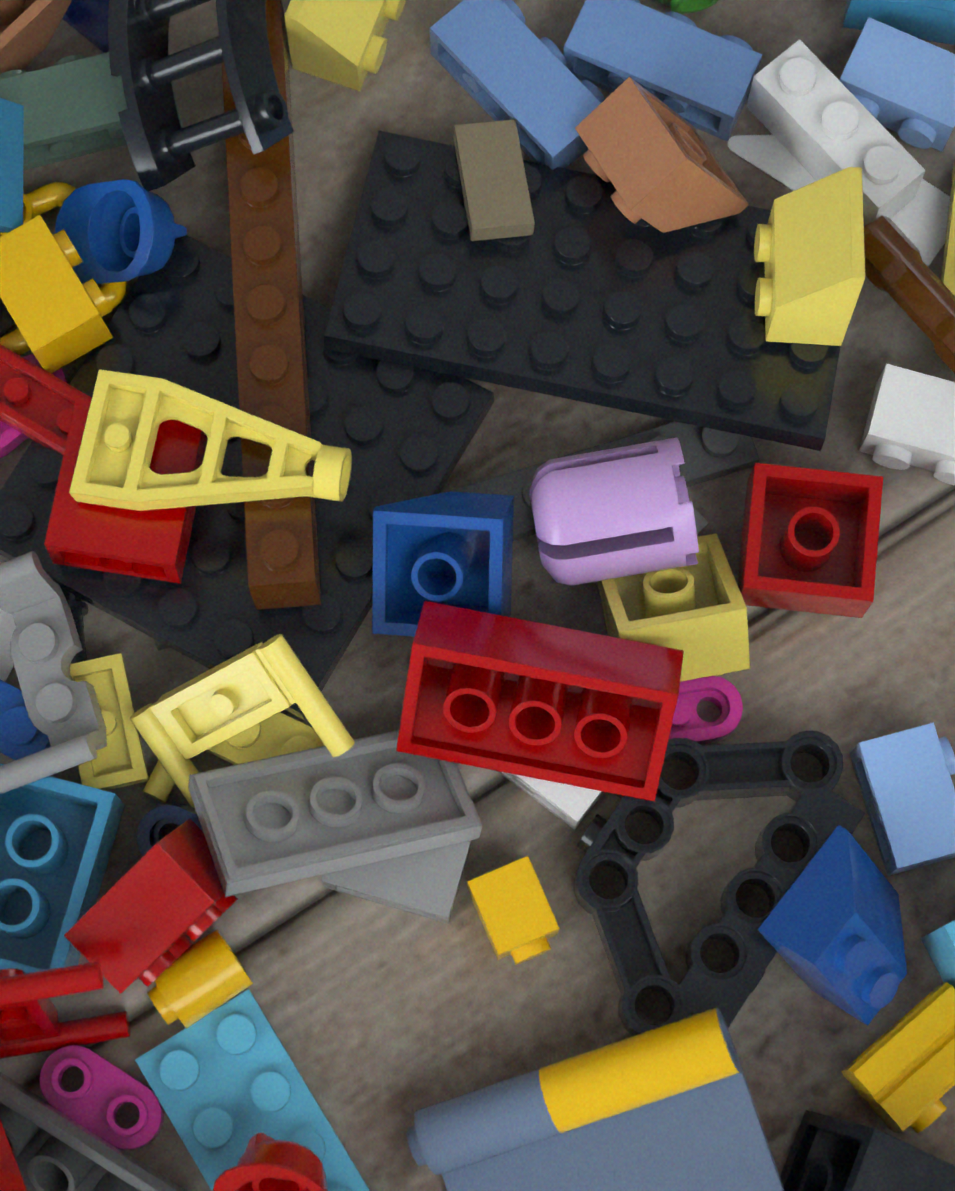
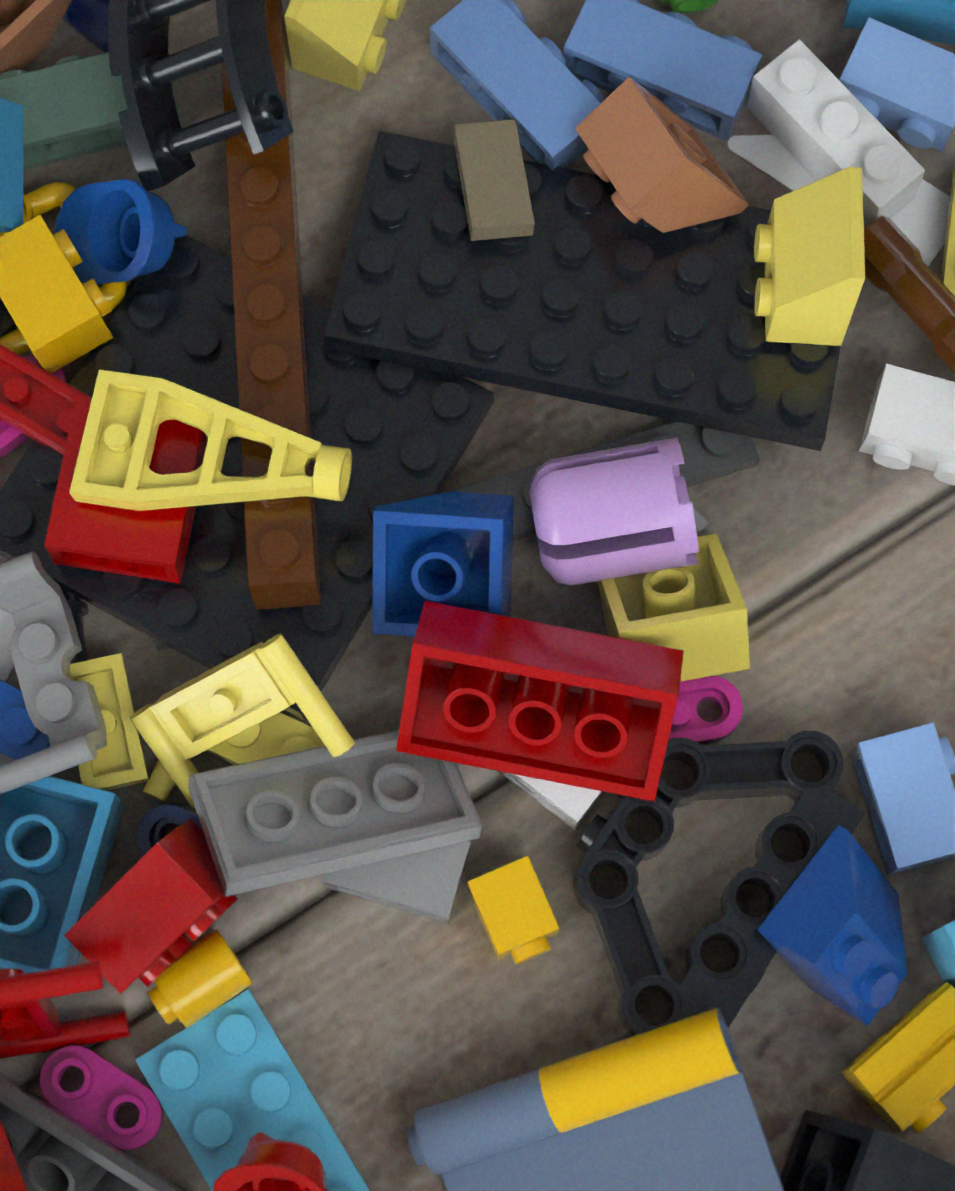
red brick [737,463,884,618] -> none

